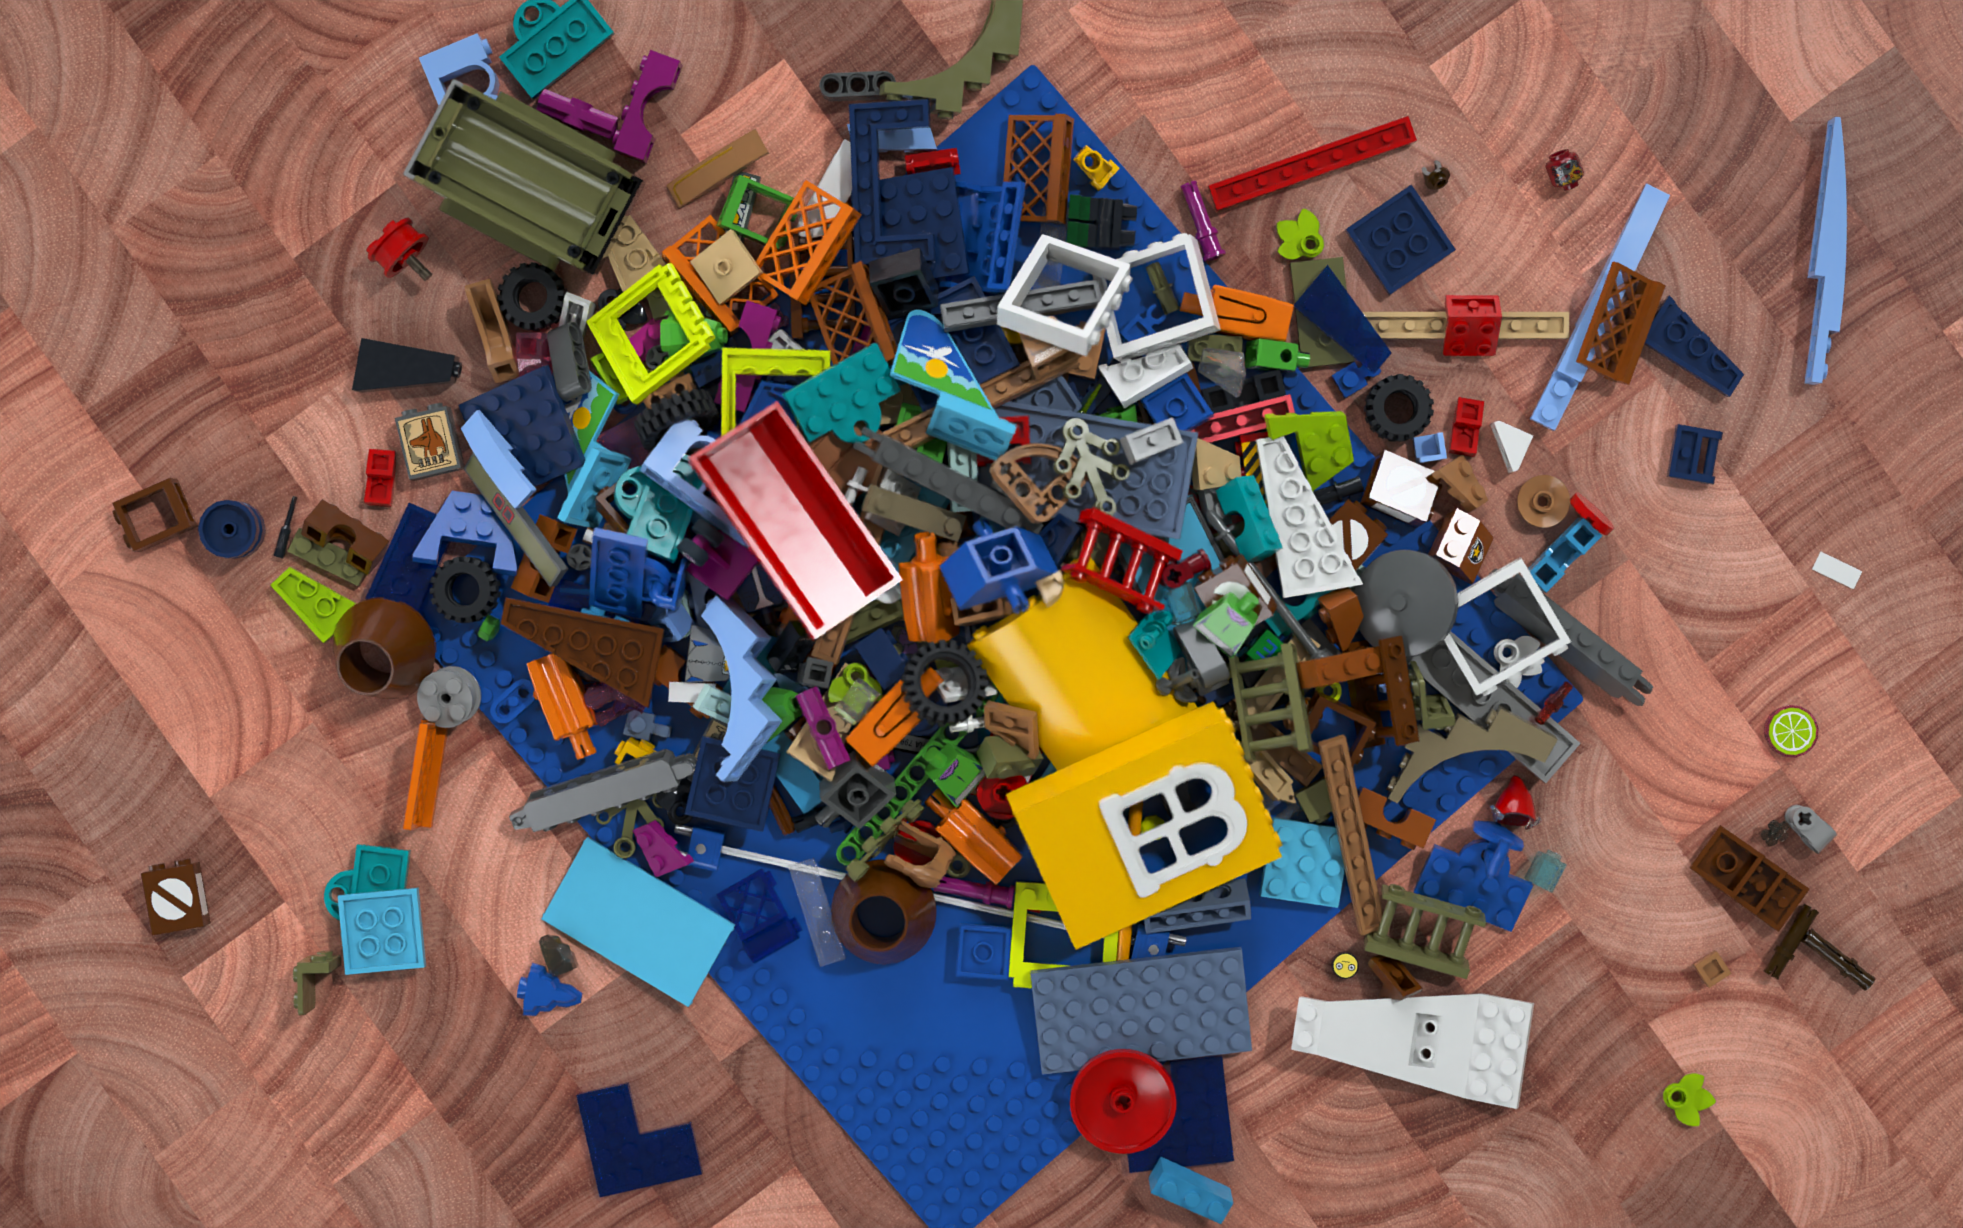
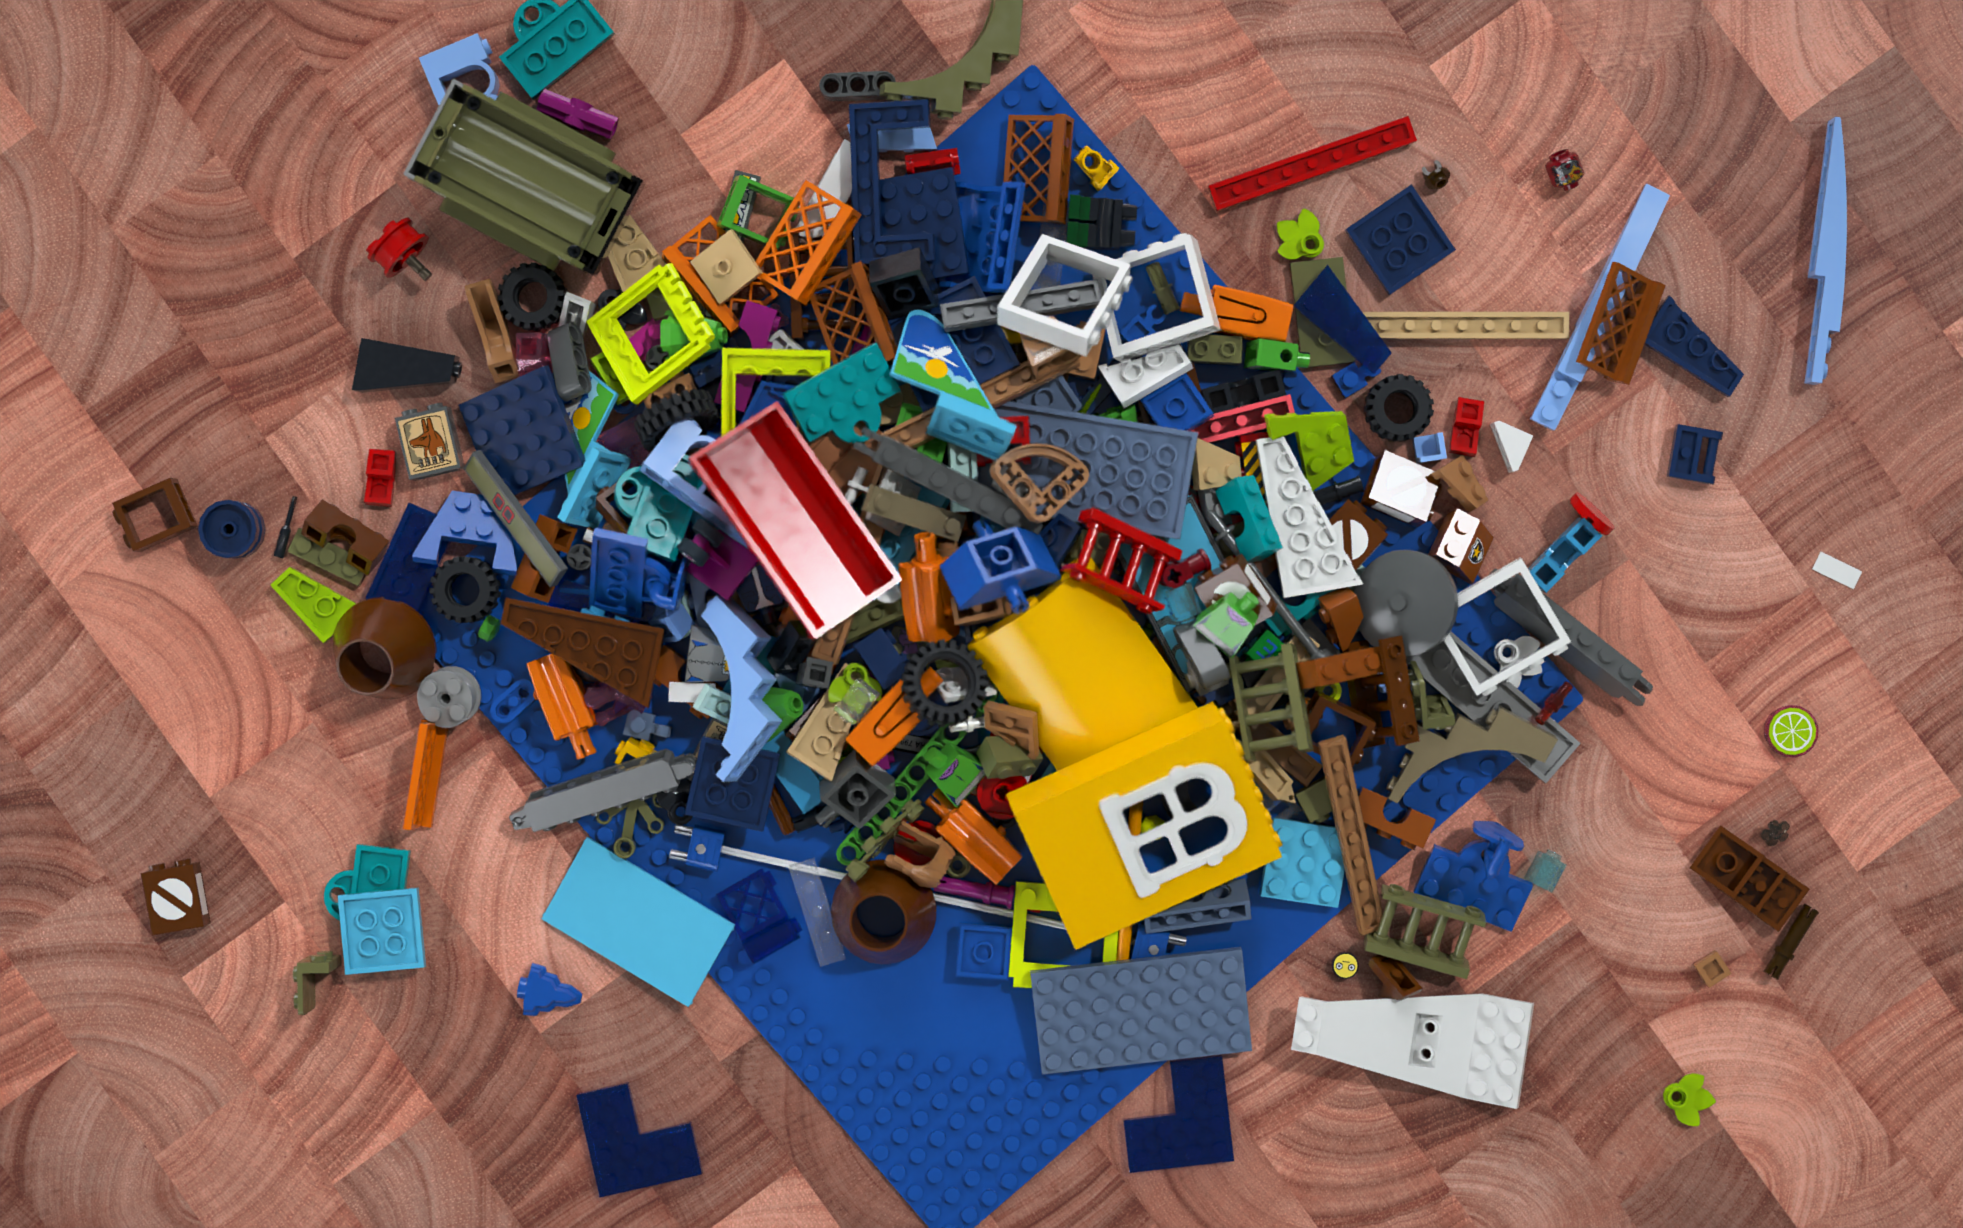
light blue slope [461,410,537,509] -> none
clear smoke rock [539,934,579,977] -> none
magenta arch [612,50,683,164] -> none
magenta wing [632,820,694,877] -> none
medium nougat slope [666,129,769,208] -> none
magenta piece [795,686,850,769] -> none
tan tile [1035,571,1064,608] -> none
plant [1053,418,1130,516] -> none
red dish [1070,1049,1176,1154] -> none
light grey plate [1120,418,1183,465] -> none
teal hinge [1128,611,1182,680] -> none
dark azure brick [1148,1157,1234,1224] -> none
dark grey plant [1156,657,1199,703] -> none
magenta pin [1180,181,1226,262] -> none
clear slope [1198,348,1246,398] -> none
red bracket [1442,295,1502,356] -> none
red hat [1490,775,1541,830] -> none
medium nougat dish [1517,475,1570,528] -> none
light grey piece [1784,805,1837,854] -> none
dark brown pin [1801,928,1876,991] -> none

